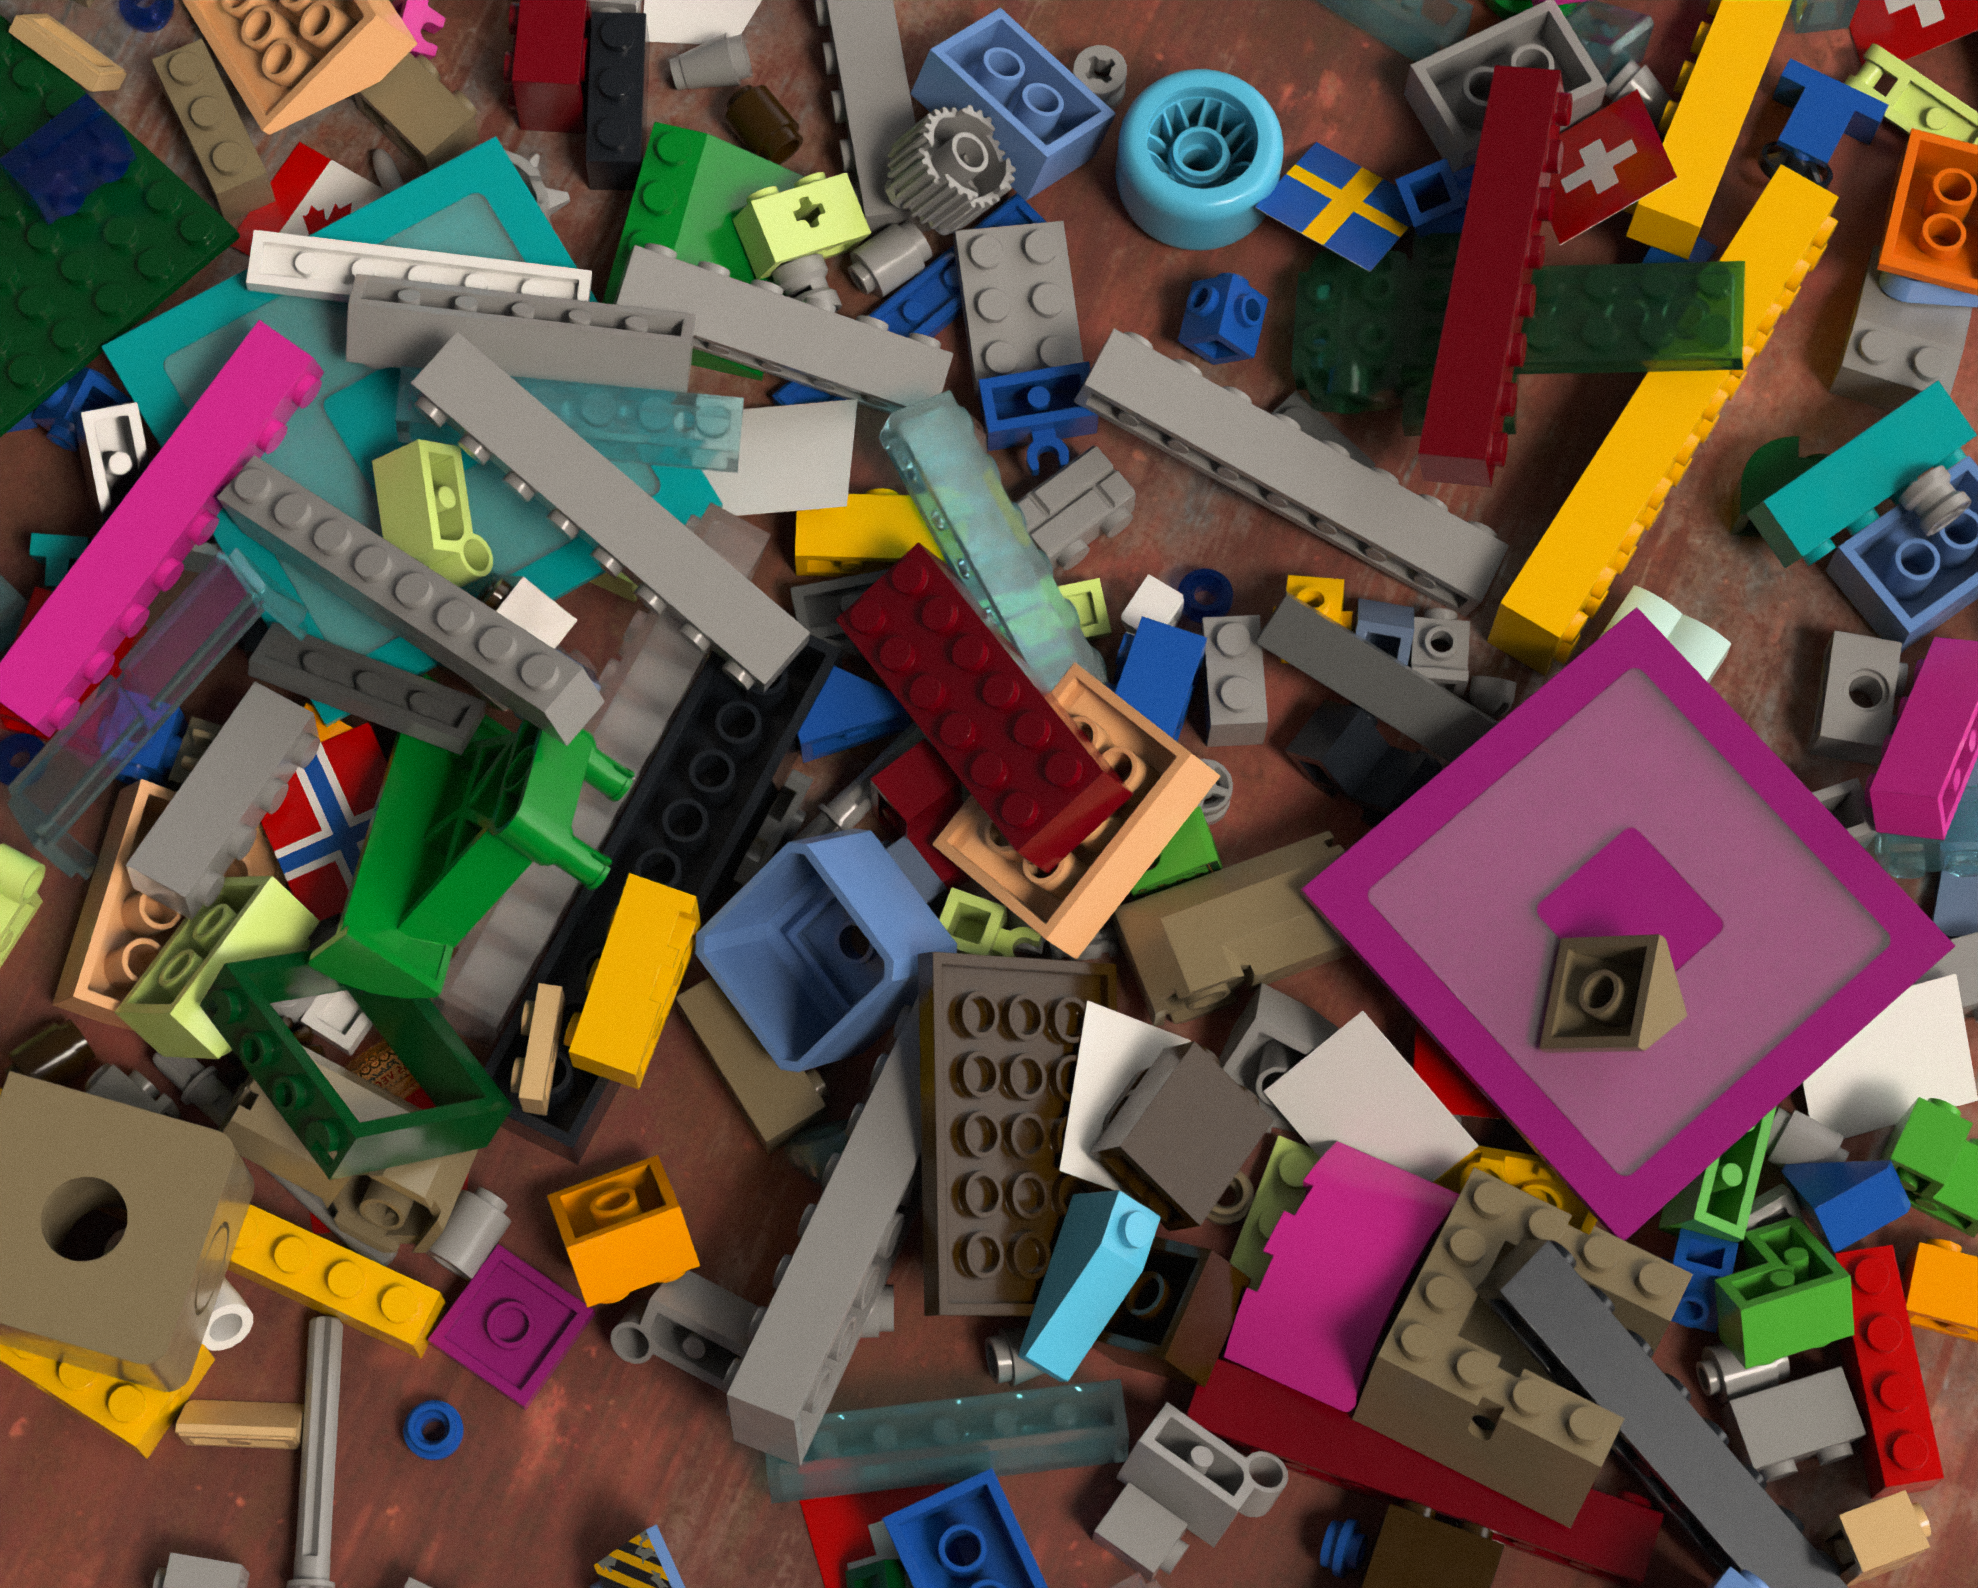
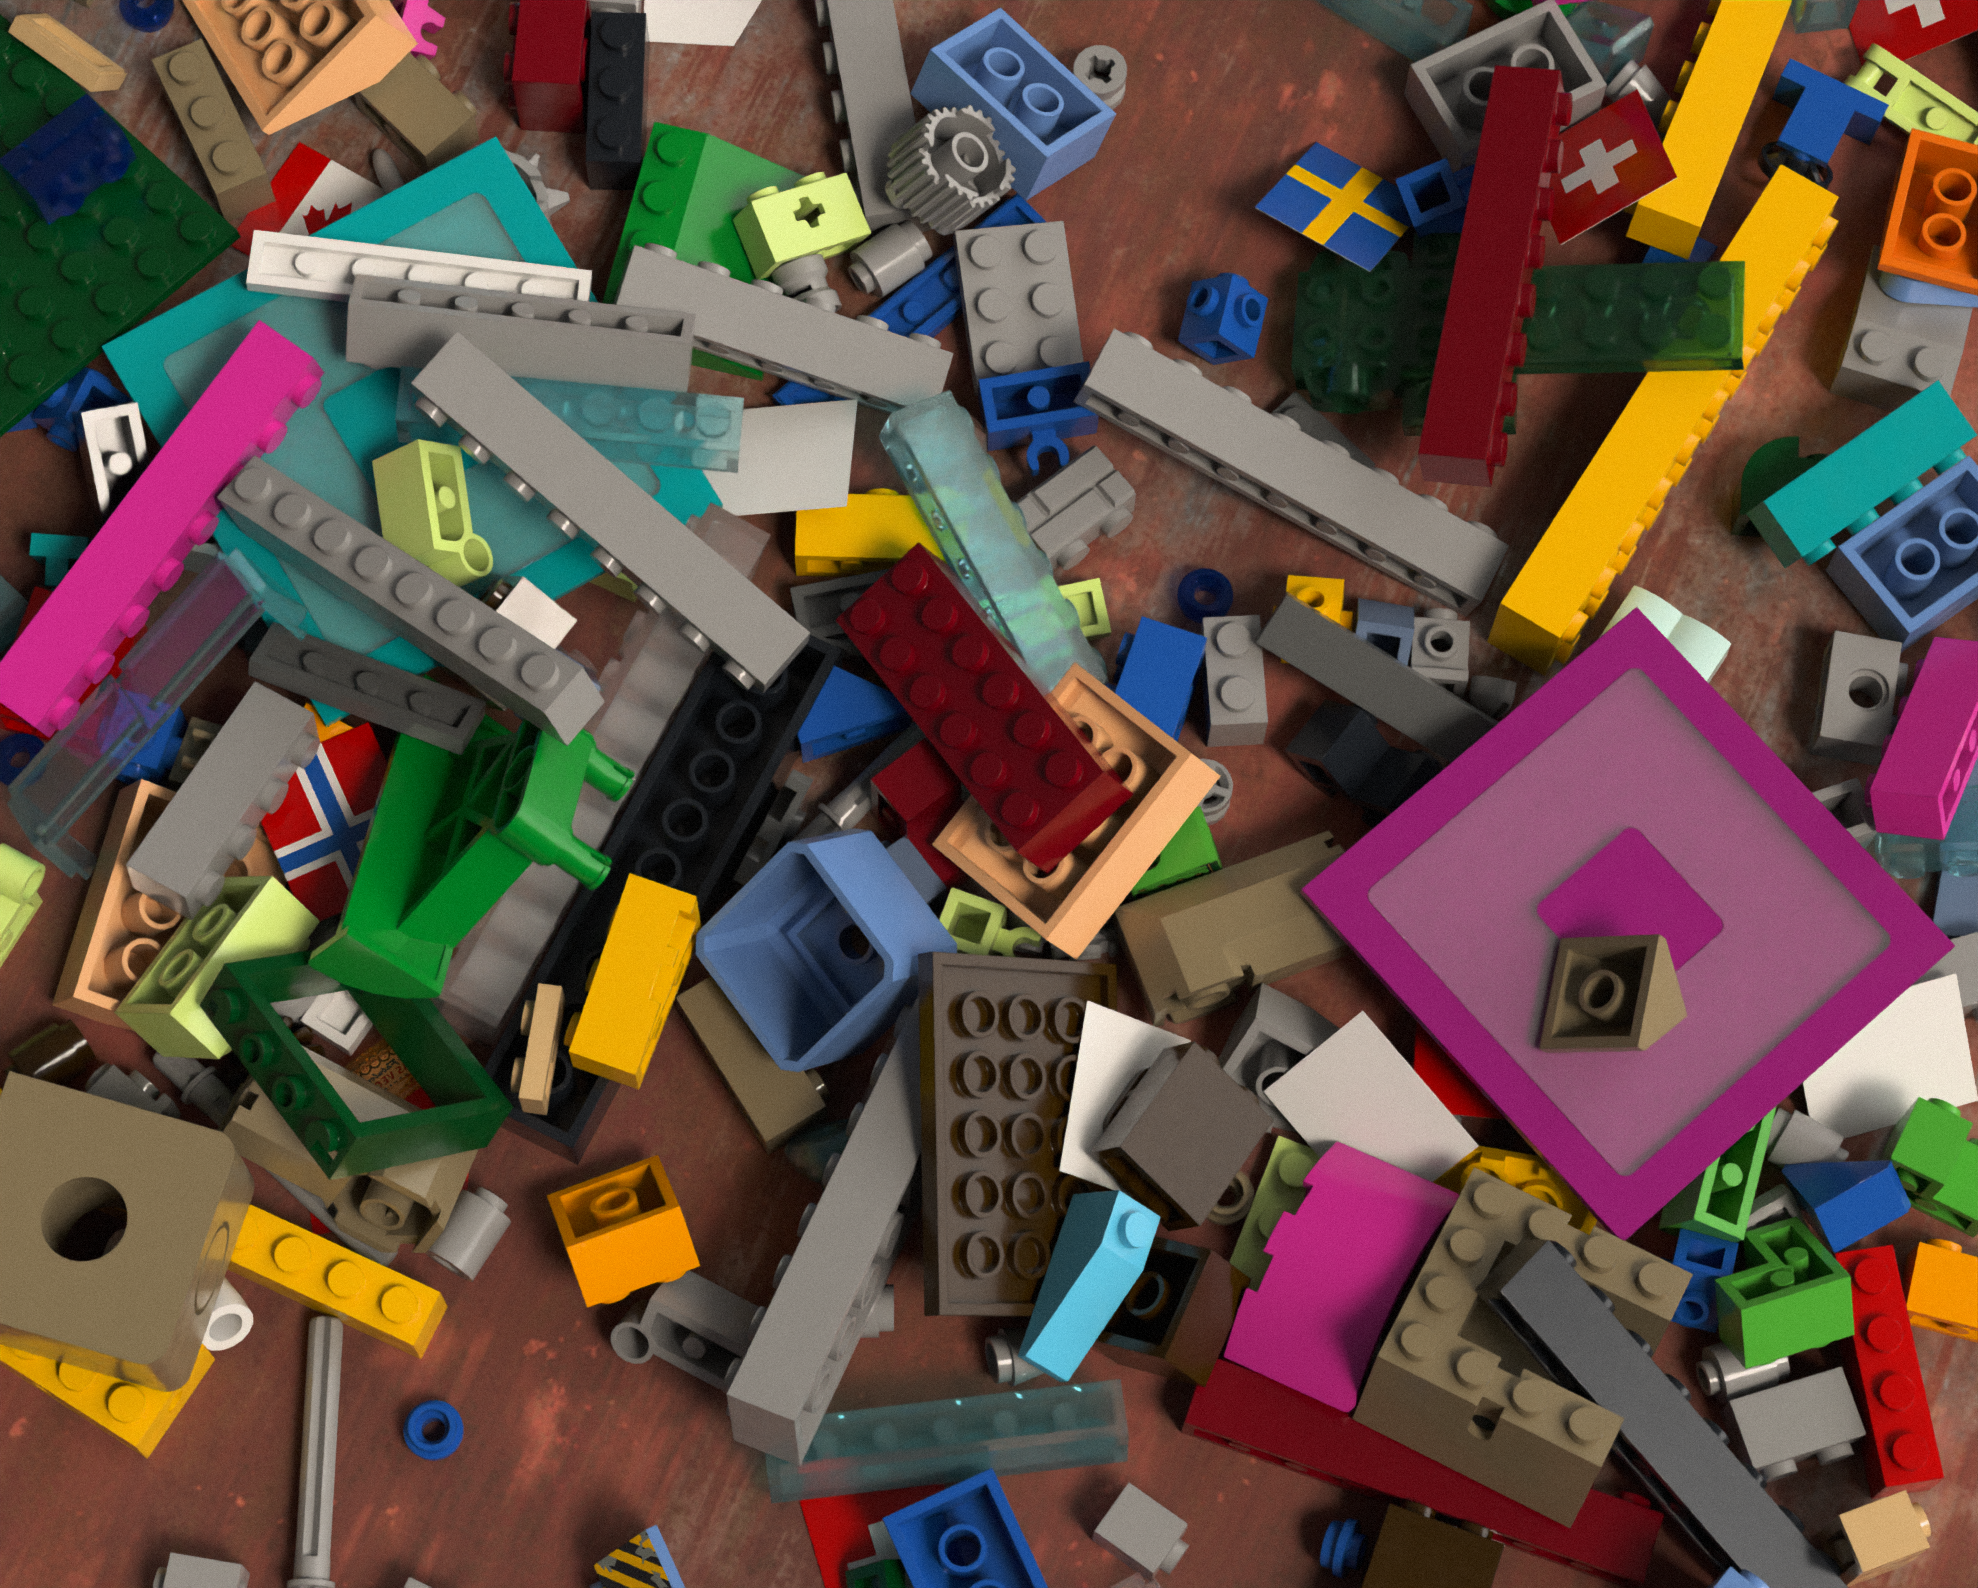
tan slope [175,1400,304,1450] -> none
magenta plate [428,1244,595,1411] -> none
light grey cone [669,32,753,91] -> none
dark brown brick [724,85,803,165] -> none
medium azure wheel [1116,69,1284,251] -> none
light grey hinge [1116,1402,1289,1548] -> none
white slope [1121,574,1184,634] -> none
light grey wheel [1898,465,1972,537] -> none

